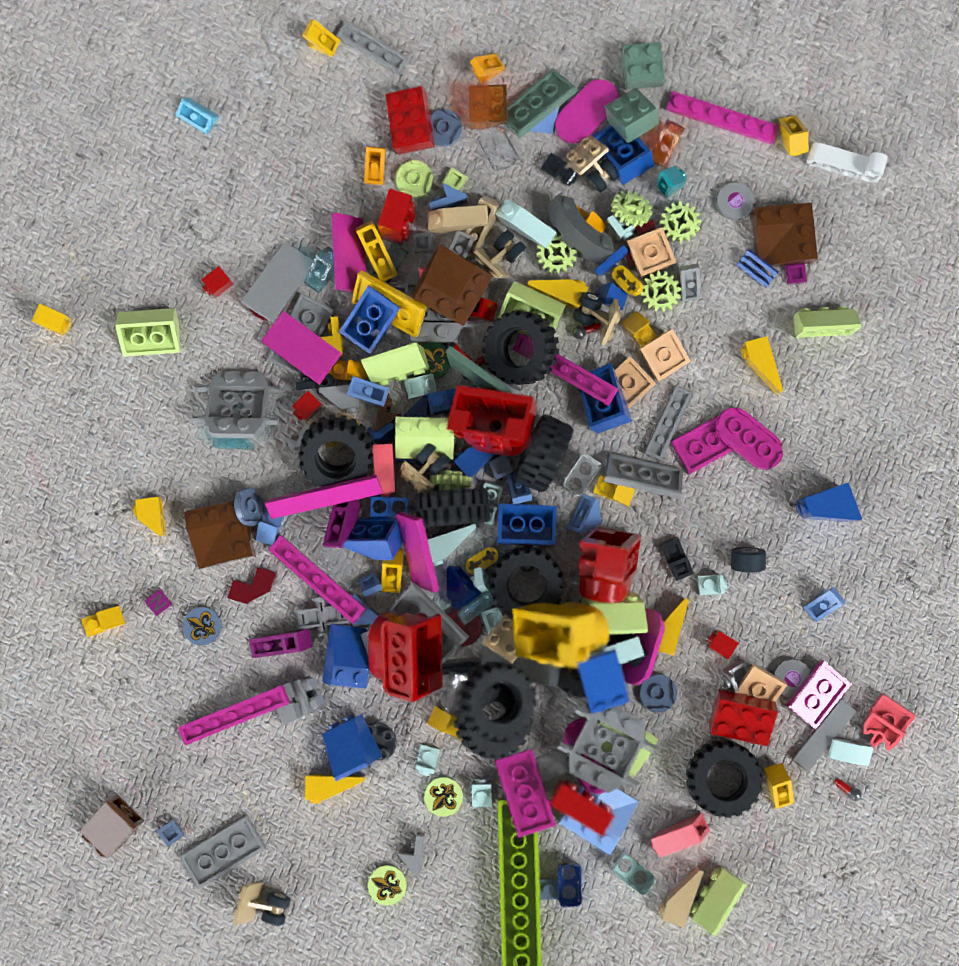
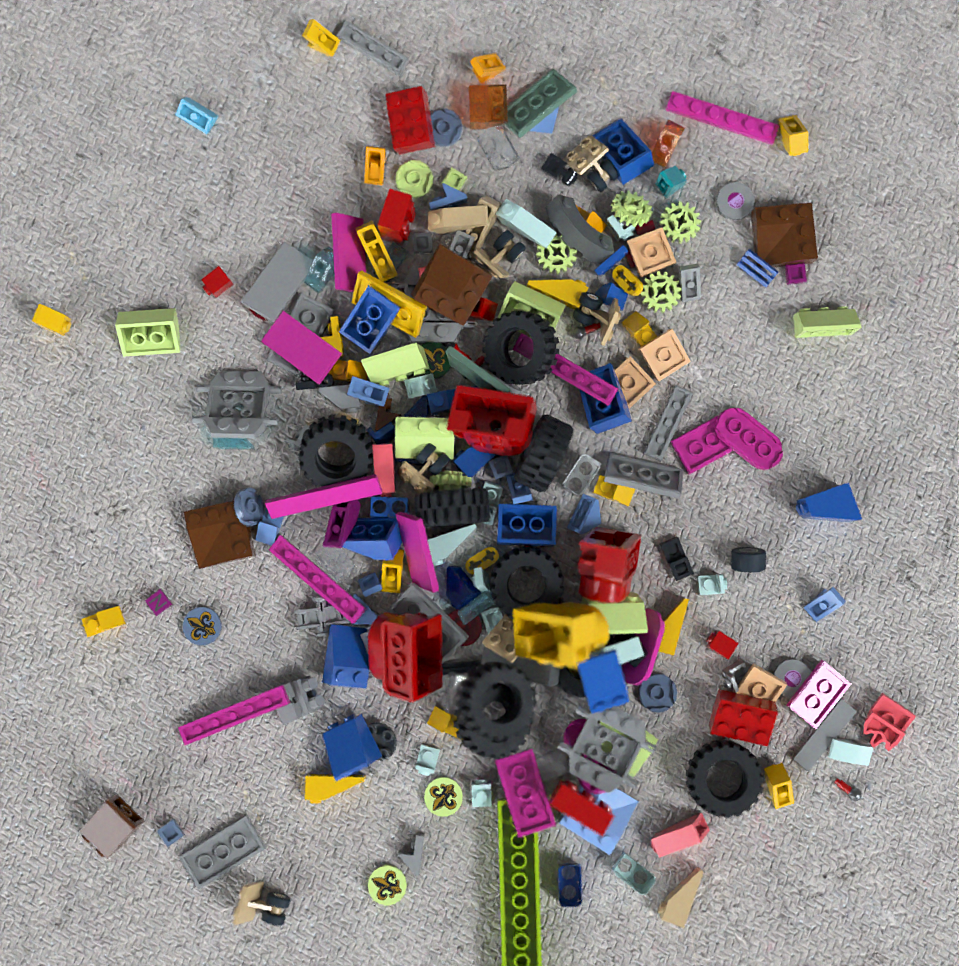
yellow slope [133,497,166,536] -> none
dark red tile [227,567,277,604] -> none
magenta slope [249,628,313,658] -> none
red brick [292,391,323,422] -> none
sand blue plate [539,878,559,900] -> none
dark pink tile [555,79,619,144] -> none
sand green brick [605,88,659,143] -> none
sand green brick [621,42,665,90] -> none
yellowish green slope [689,865,747,937] -> none
yellow slope [741,336,783,394] -> none
white beam [806,142,888,182] -> none

